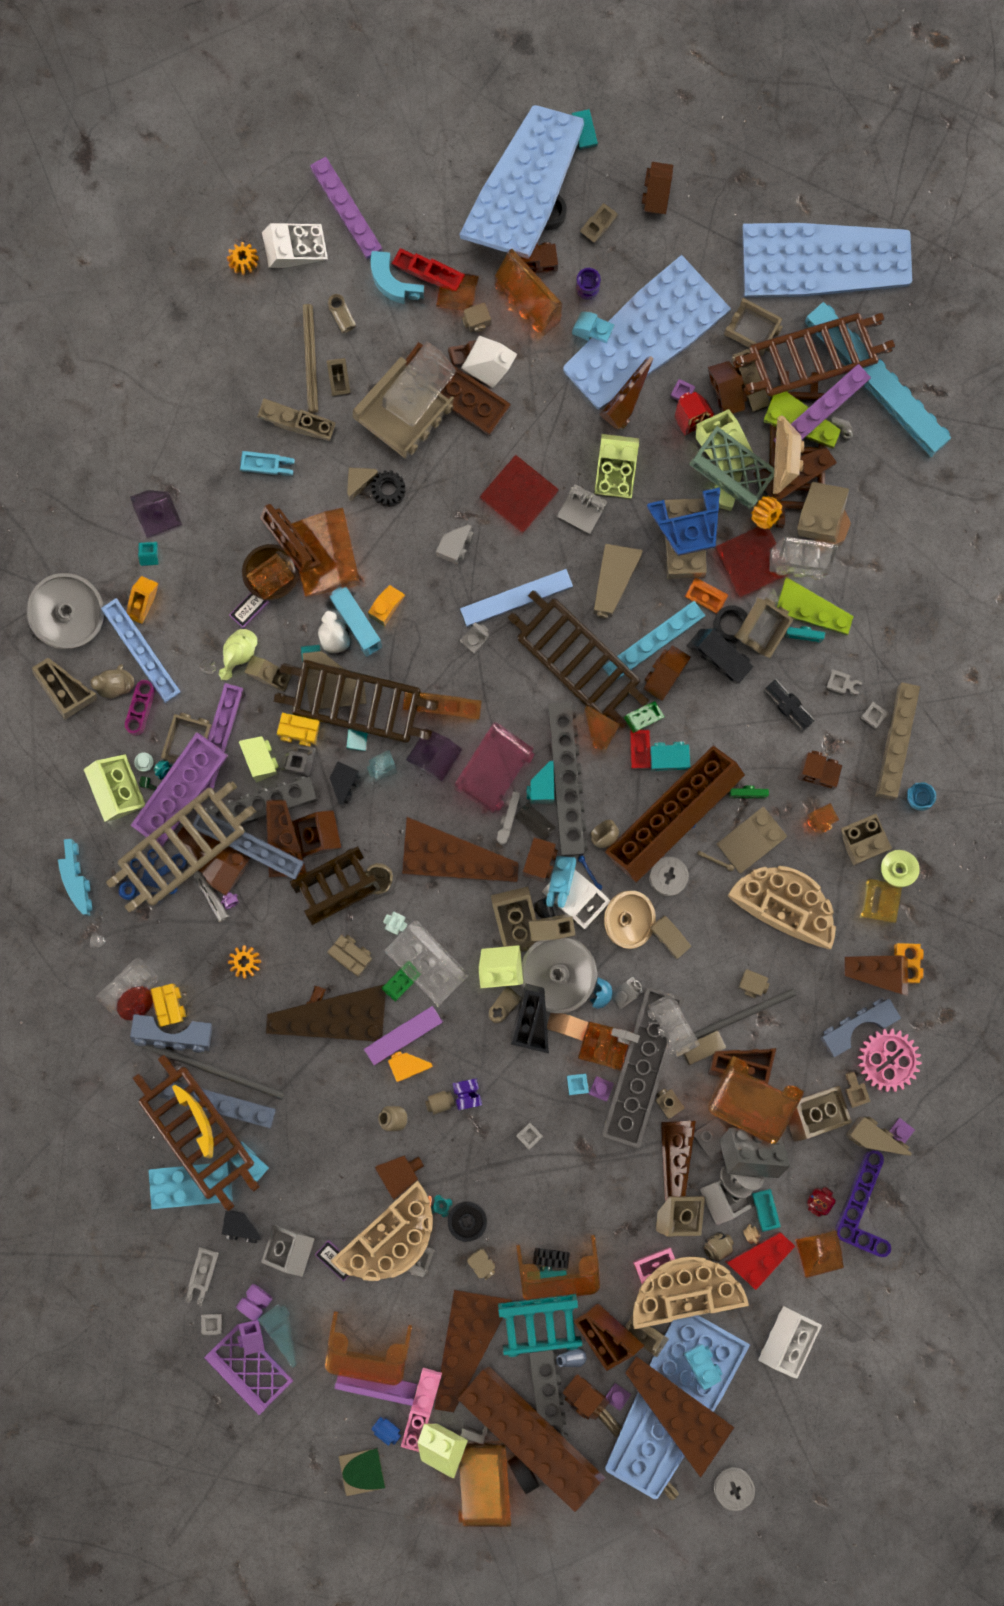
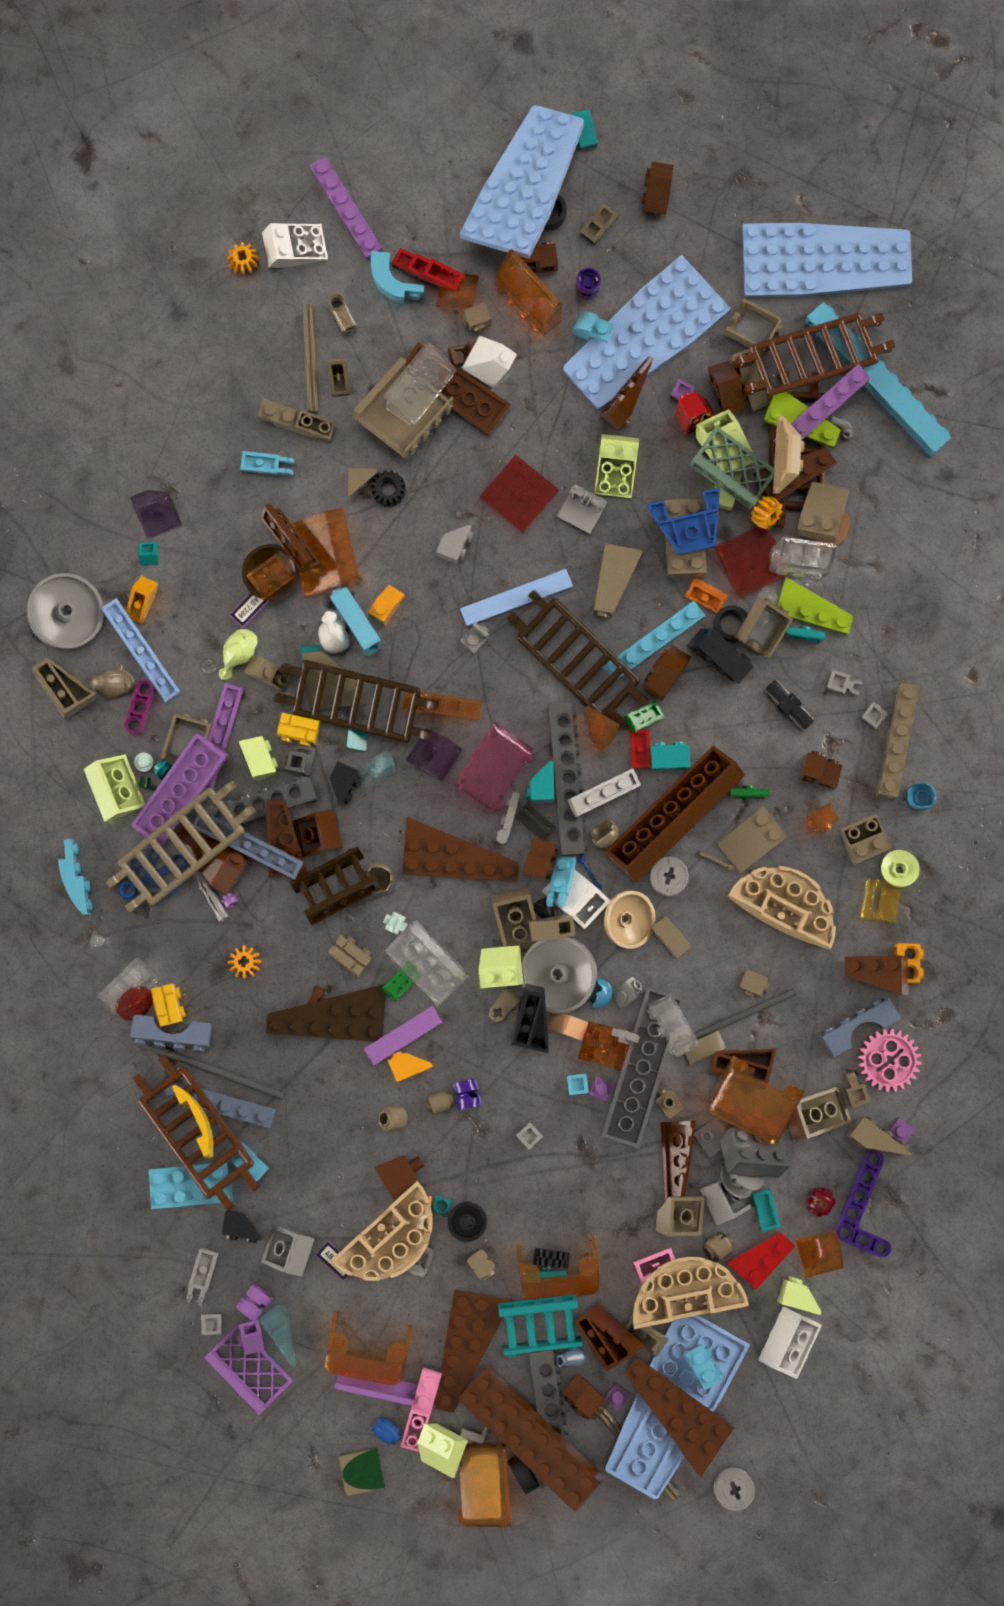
tan plate [743,1224,761,1244] -> none
none -> light grey plate [567,768,641,817]
none -> yellowish green slope [777,1276,821,1315]

